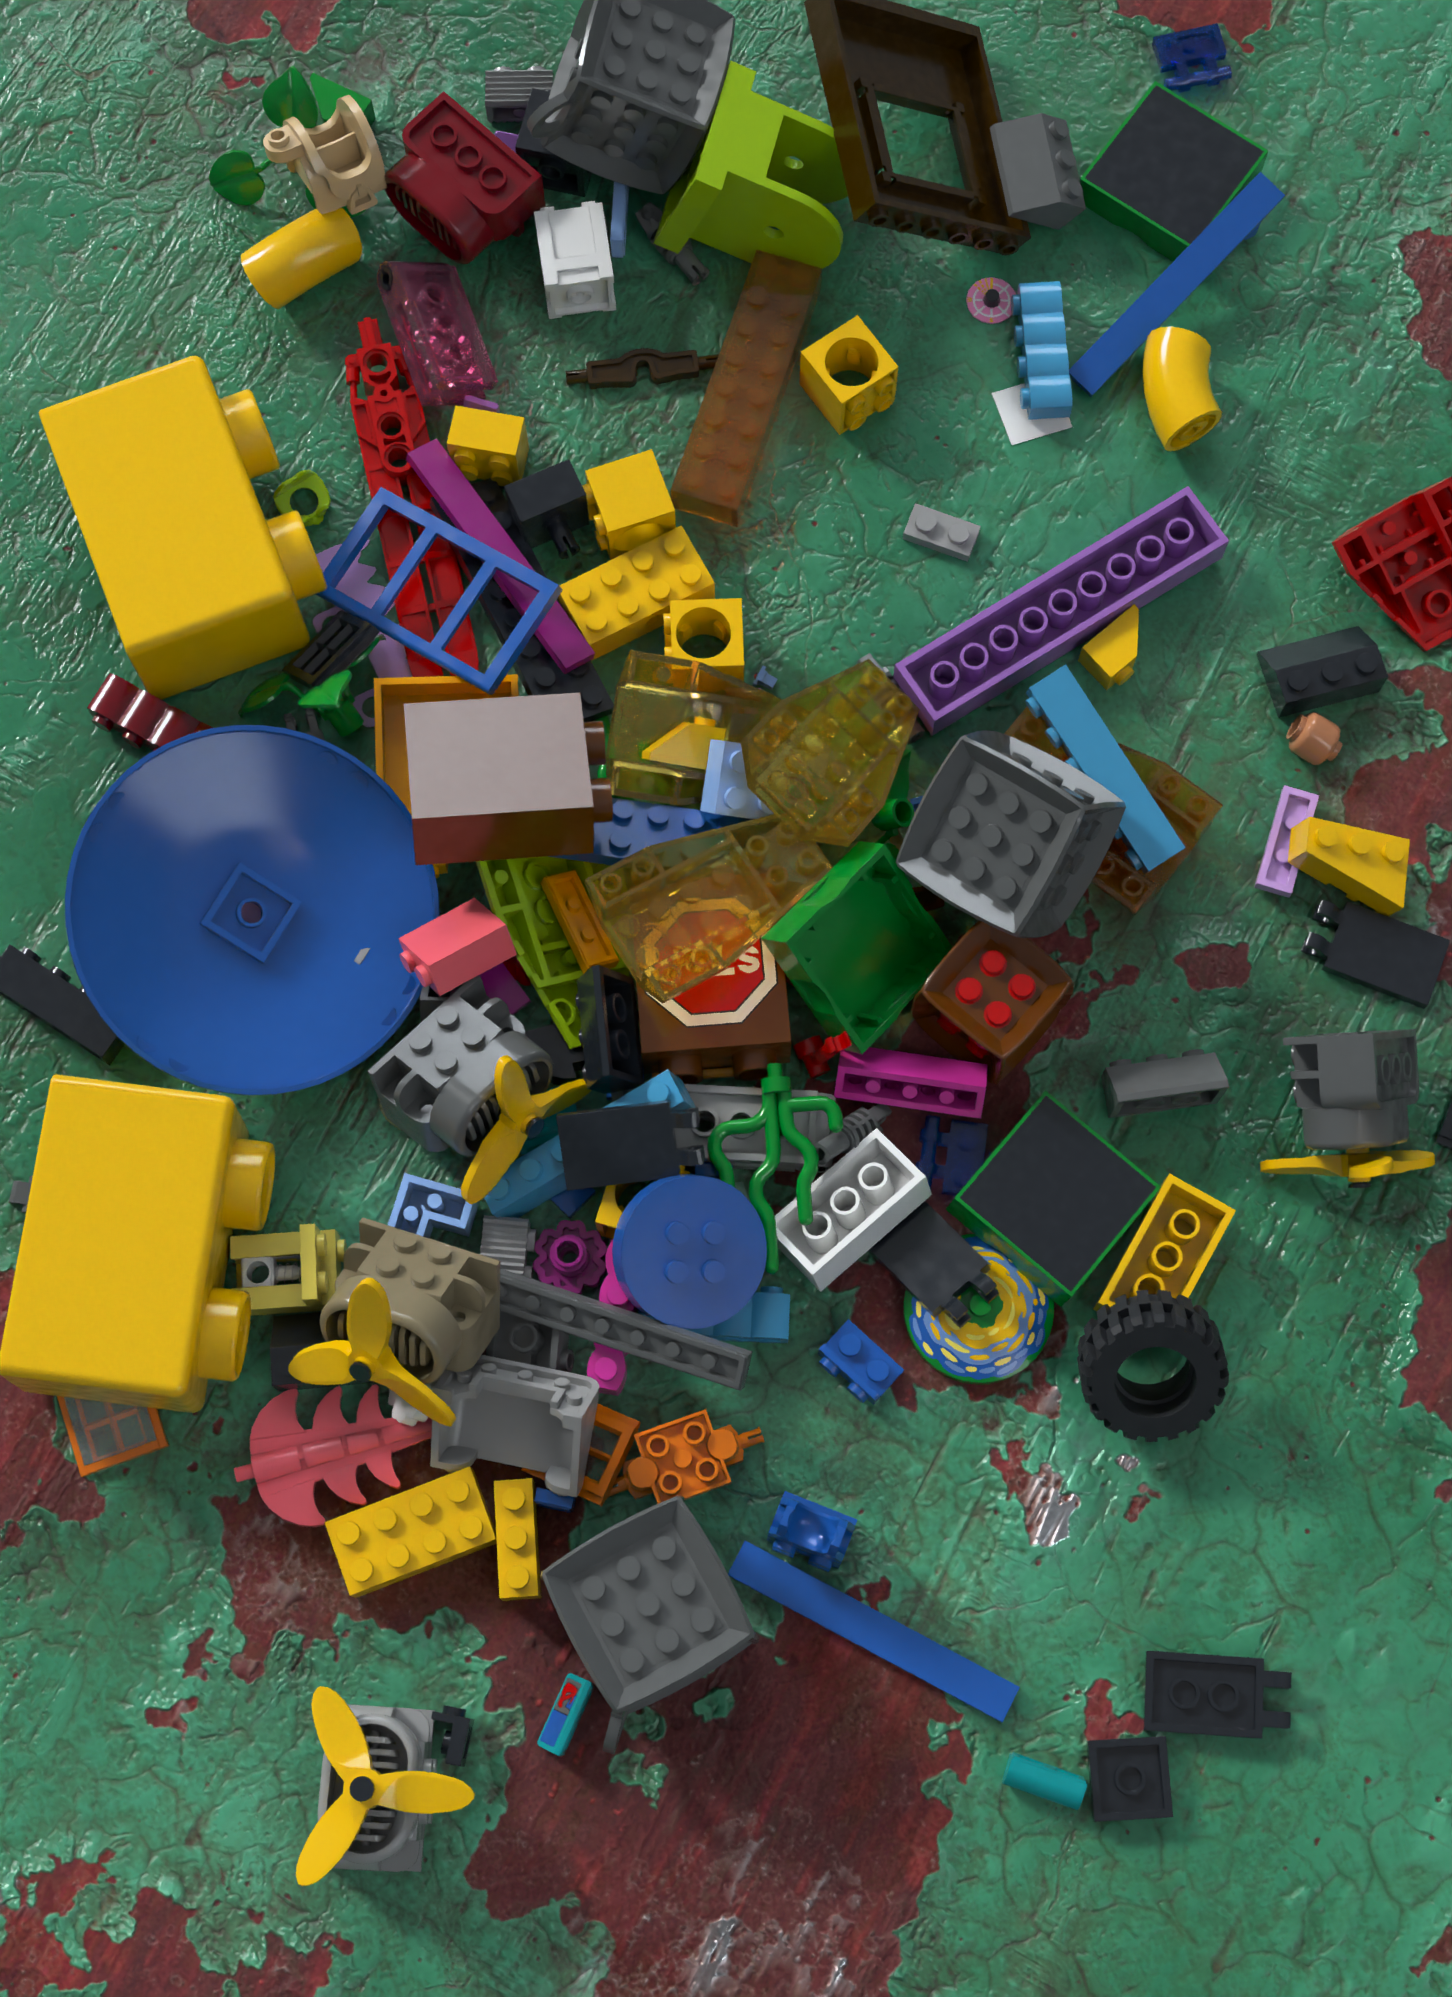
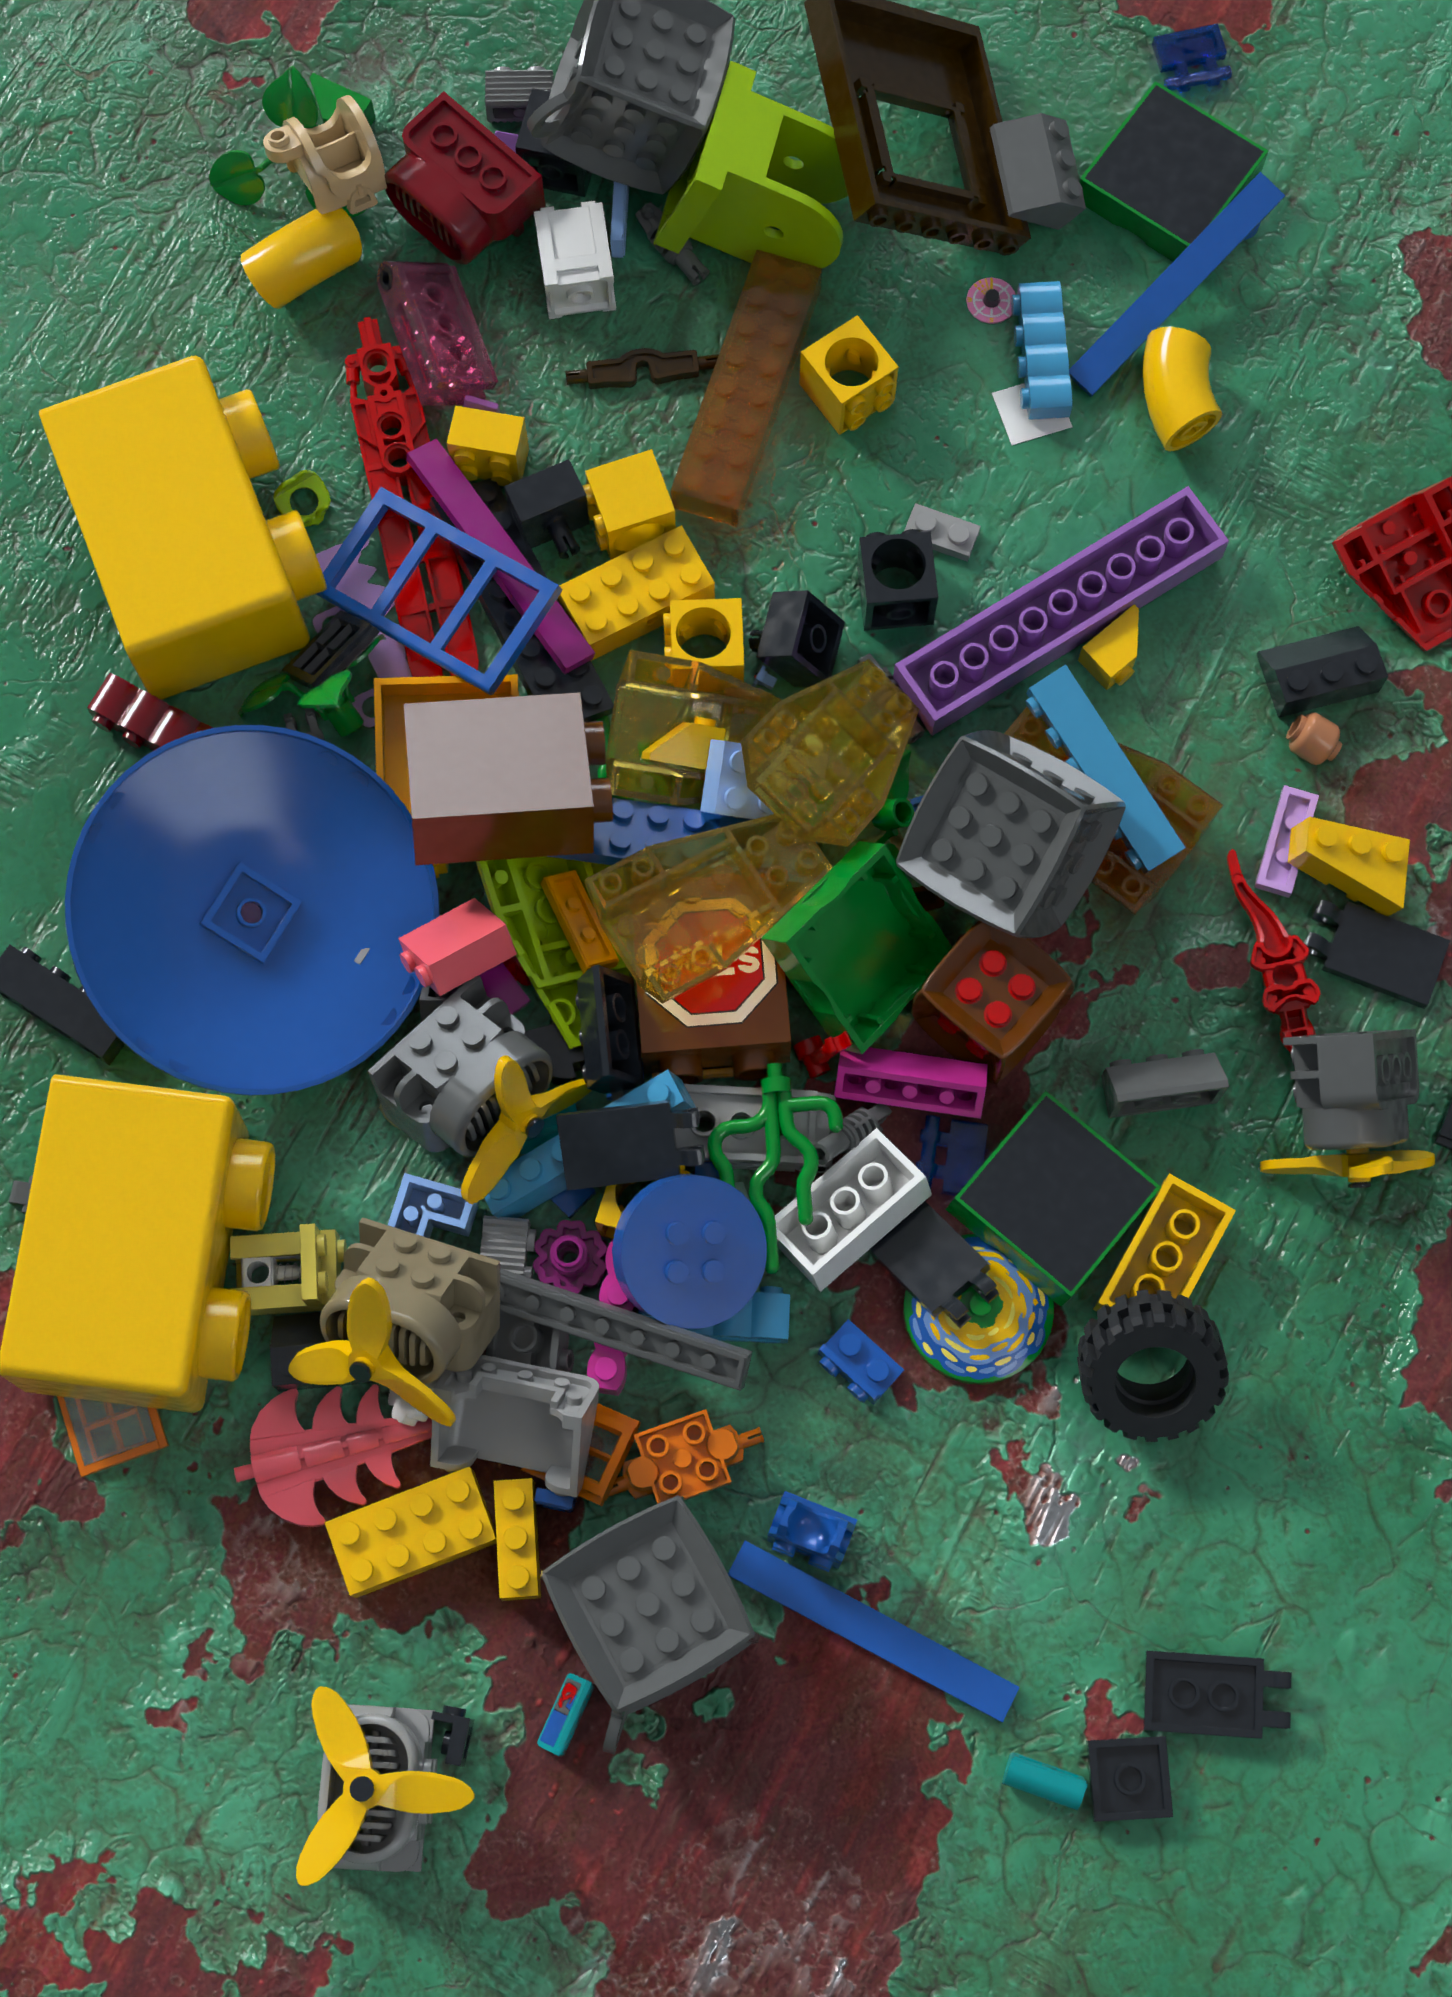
none -> black brick [748,590,845,687]
none -> black brick [857,529,938,631]
none -> red animal [1226,849,1321,1054]

